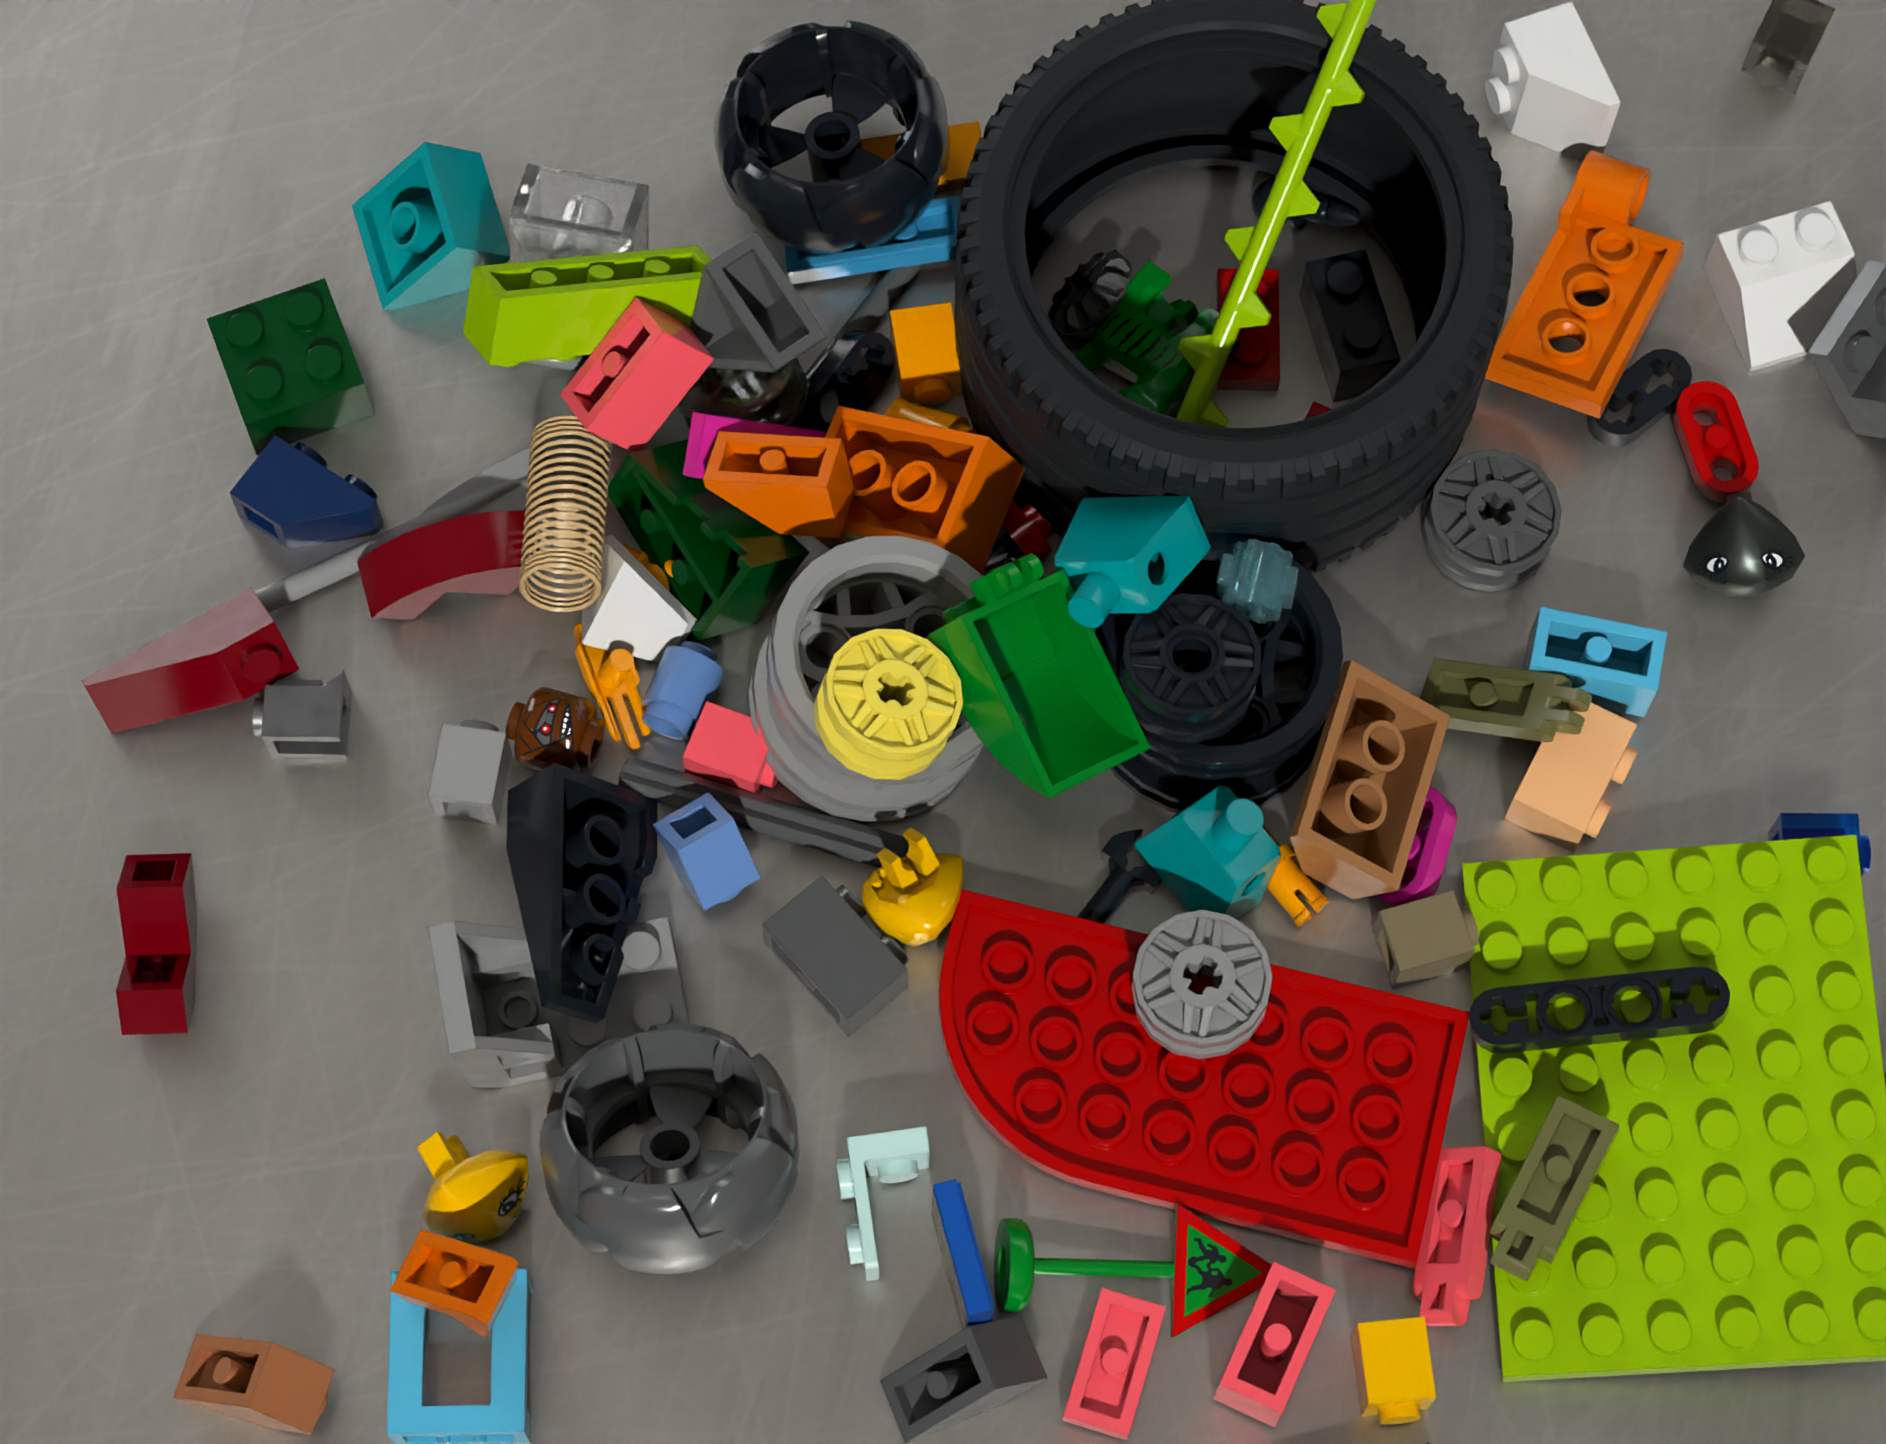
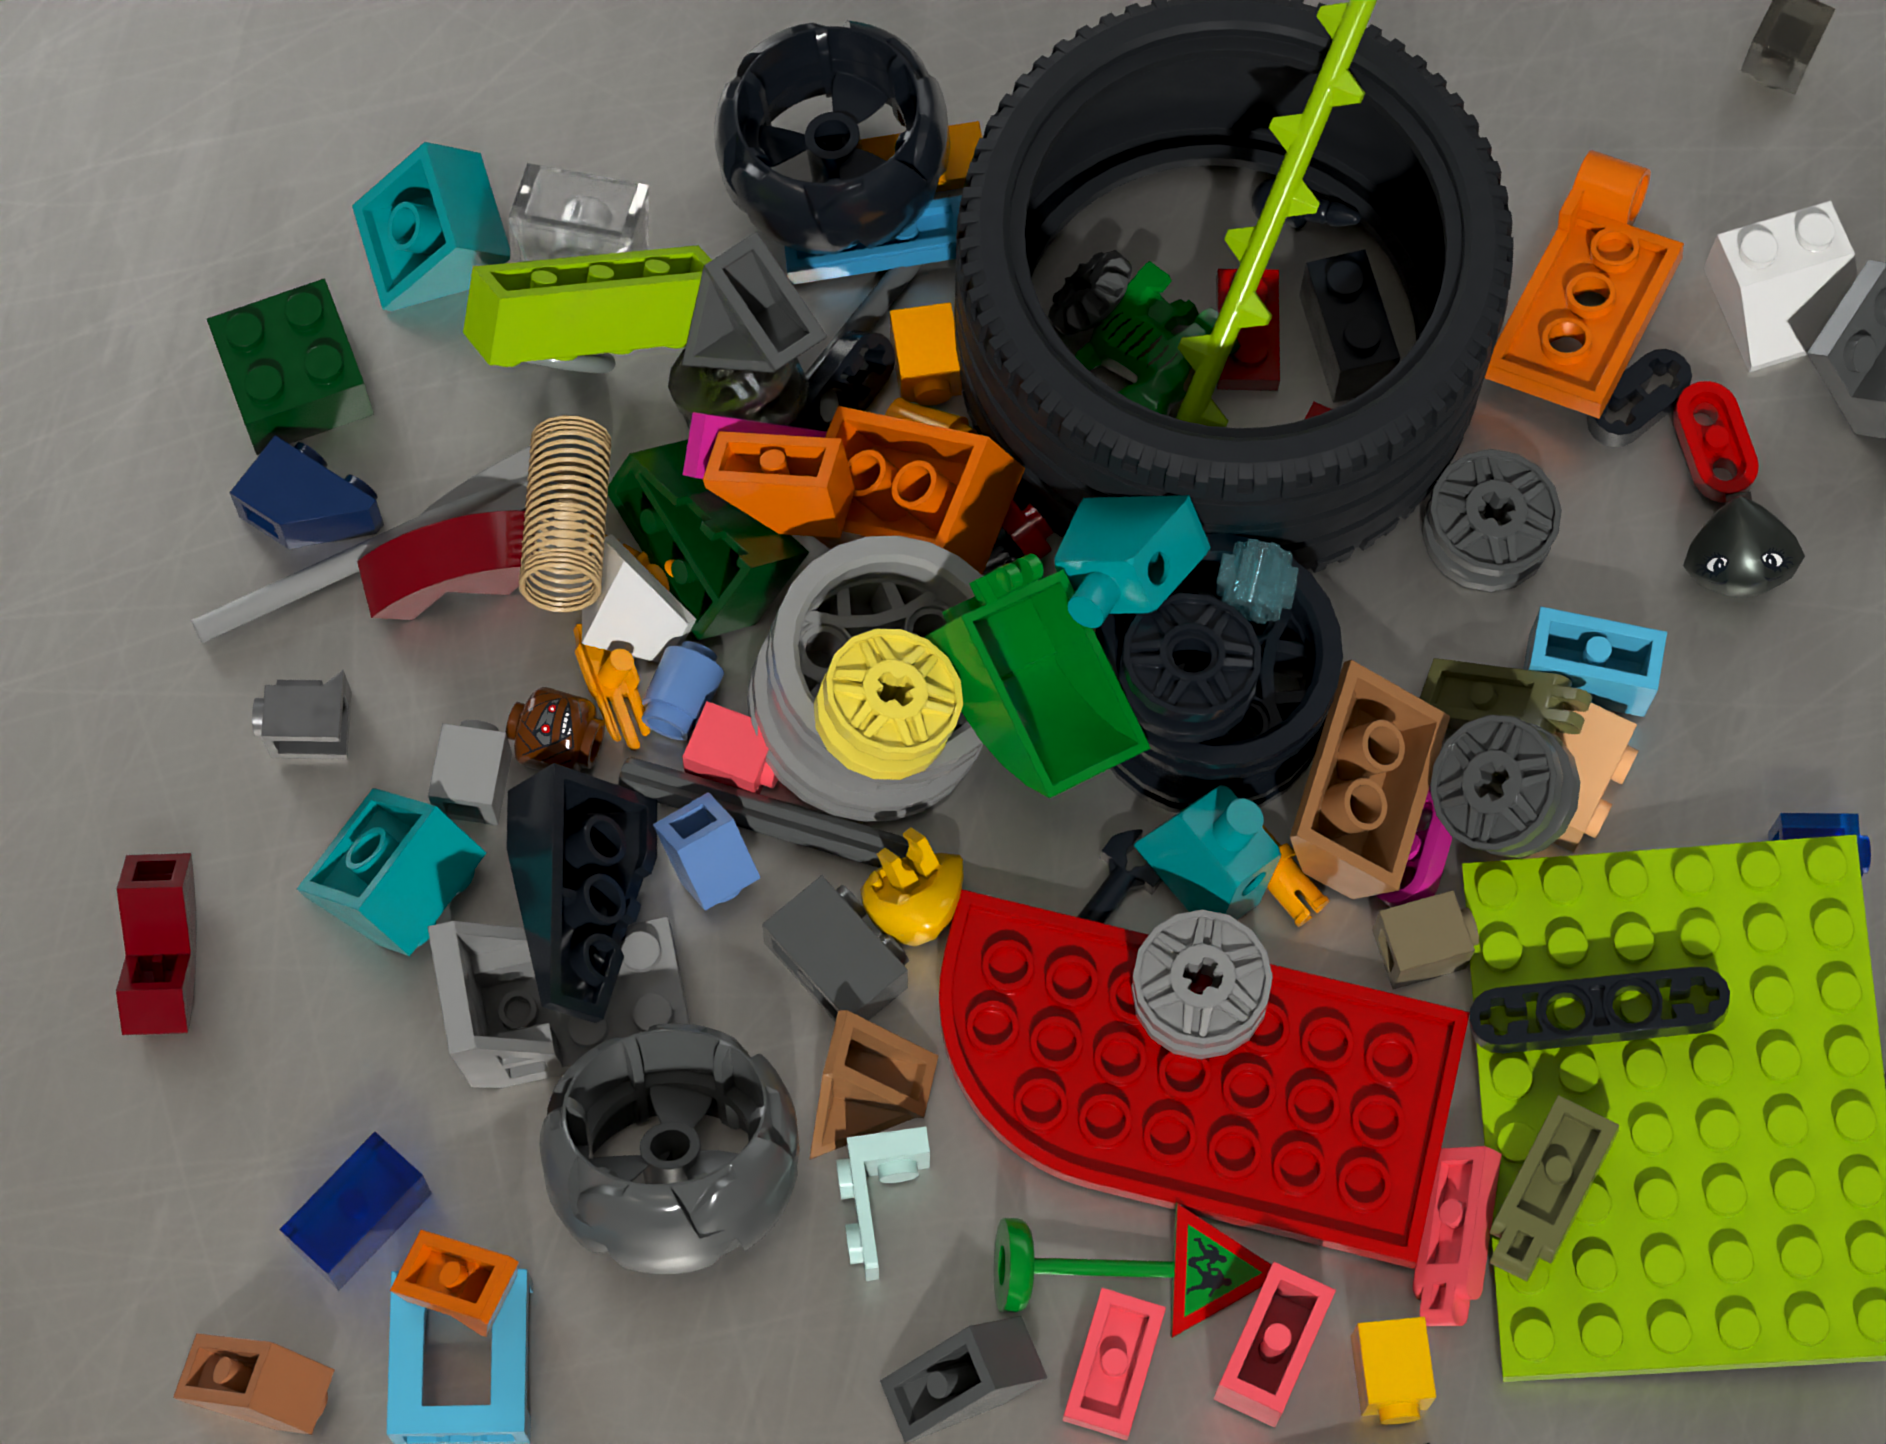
dark red slope [81,587,299,734] -> none
yellow piece [417,1132,529,1242] -> none
coral brick [560,297,714,452] -> none
blue tile [932,1179,994,1330] -> none
white slope [1485,1,1621,162] -> none
none -> clear blue panel [279,1131,432,1291]
none -> teal slope [297,788,486,956]
none -> medium nougat slope [809,1010,939,1160]
none -> dark grey wheel [1430,715,1581,858]

